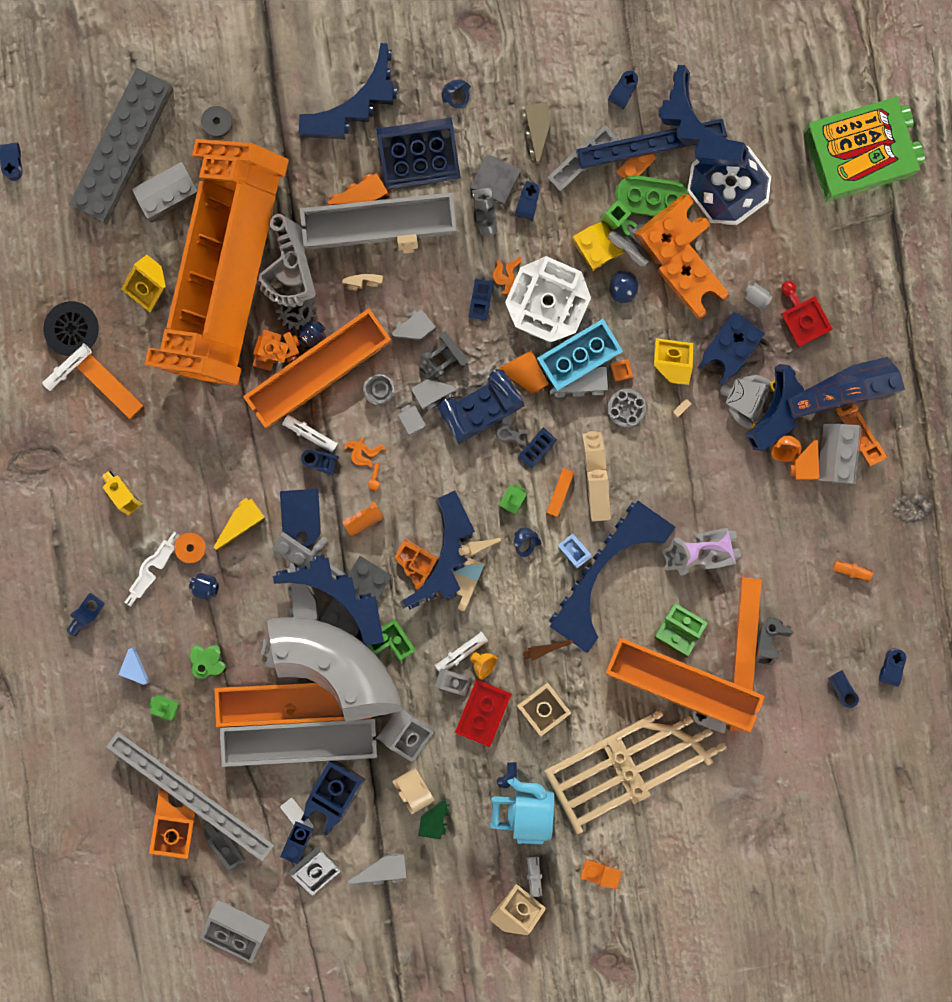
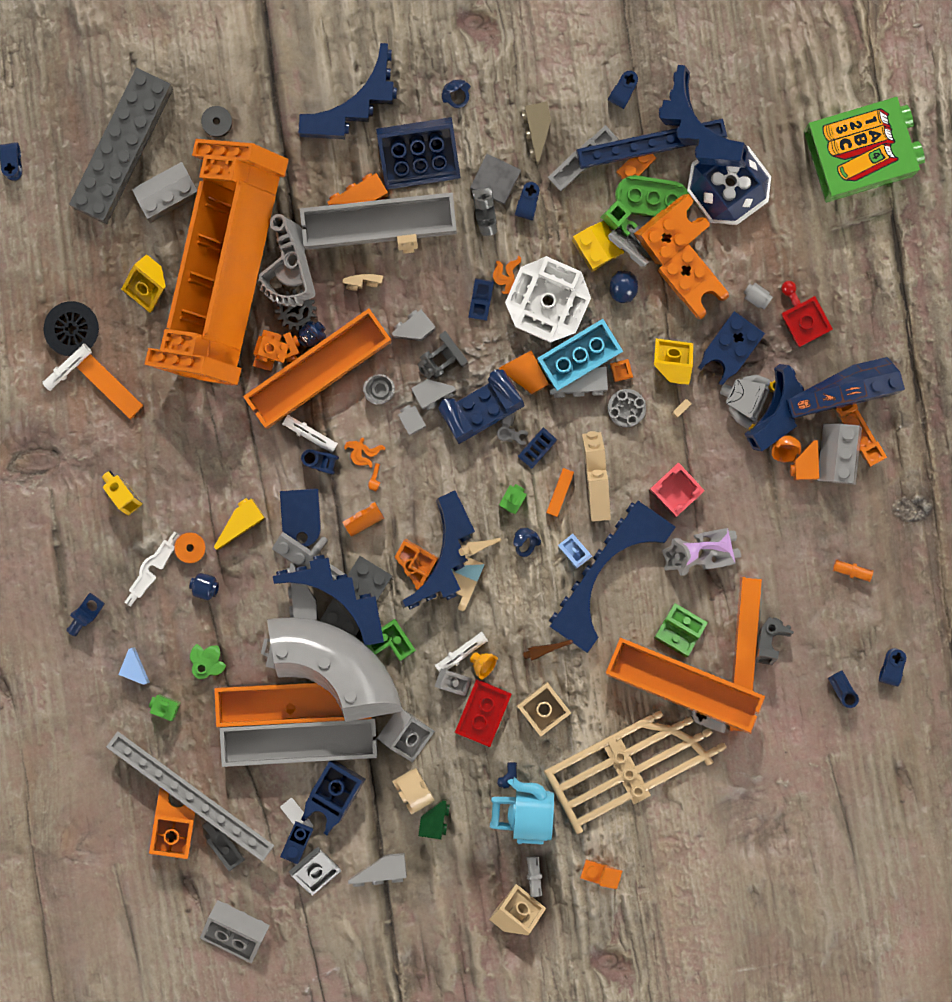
none -> coral container [649,462,705,517]

